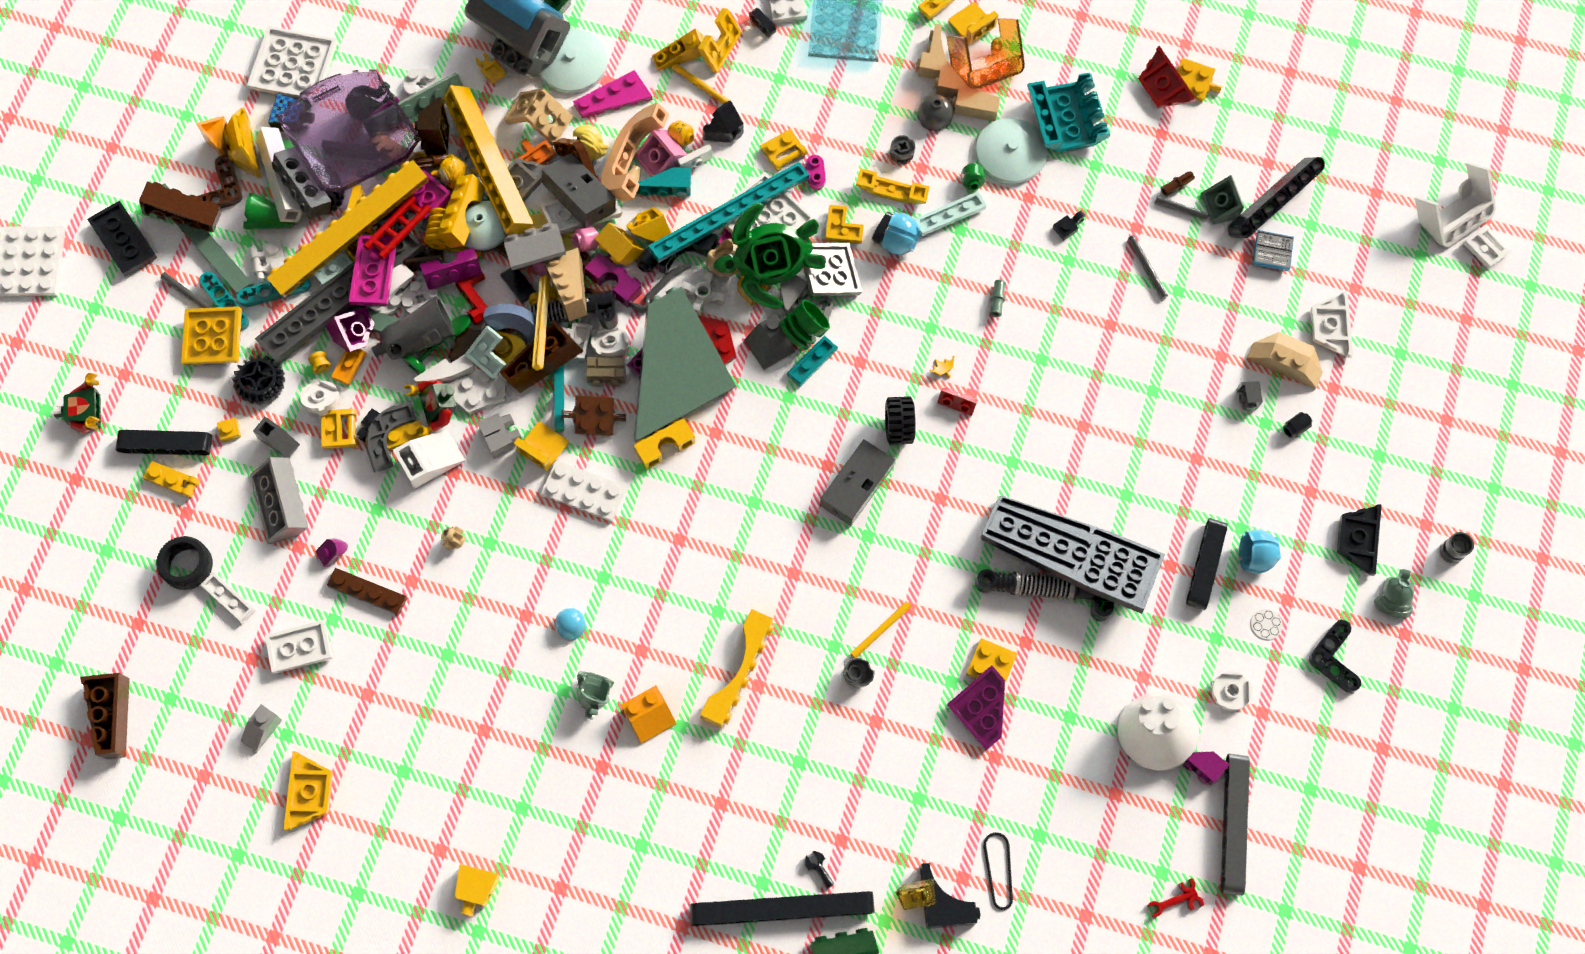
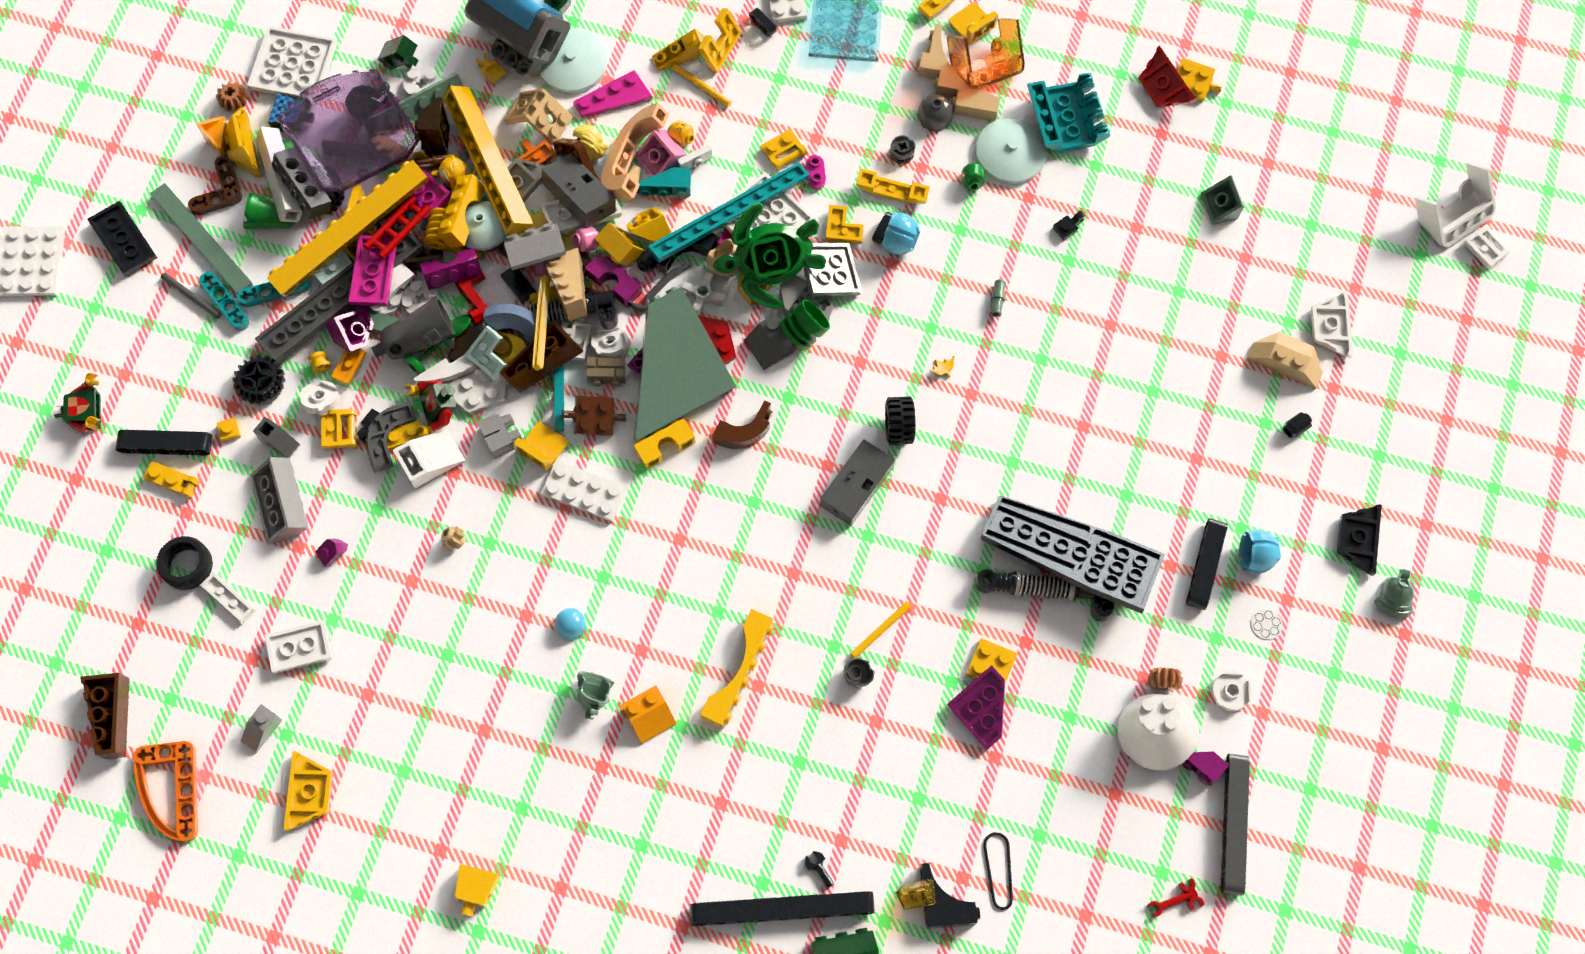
reddish brown wedge [139,181,221,233] -> none
yellow plate [181,306,242,365] -> none
white plate [249,240,286,282] -> none
reddish brown plate [327,568,408,615] -> none
black slope [702,100,744,143] -> none
teal tile [787,335,838,387] -> none
light aqua plate [914,191,987,237] -> none
red hinge [937,387,978,416] -> none
dark grey bar [1128,235,1168,300] -> none
dark grey bar [1155,196,1209,220] -> none
reddish brown axle [1160,171,1195,197] -> none
black beam [1228,157,1325,238] -> none
dark grey brick [1236,381,1263,412] -> none
tile [1252,230,1294,272] -> none
black beam [1309,620,1361,693] -> none
dark grey wheel [1440,532,1474,564] -> none
none -> orange beam [133,741,198,842]
none -> nougat gear [216,81,248,112]
none -> dark green brick [377,35,419,70]
none -> reddish brown arch [712,400,773,449]
none -> nougat gear [1148,667,1183,691]

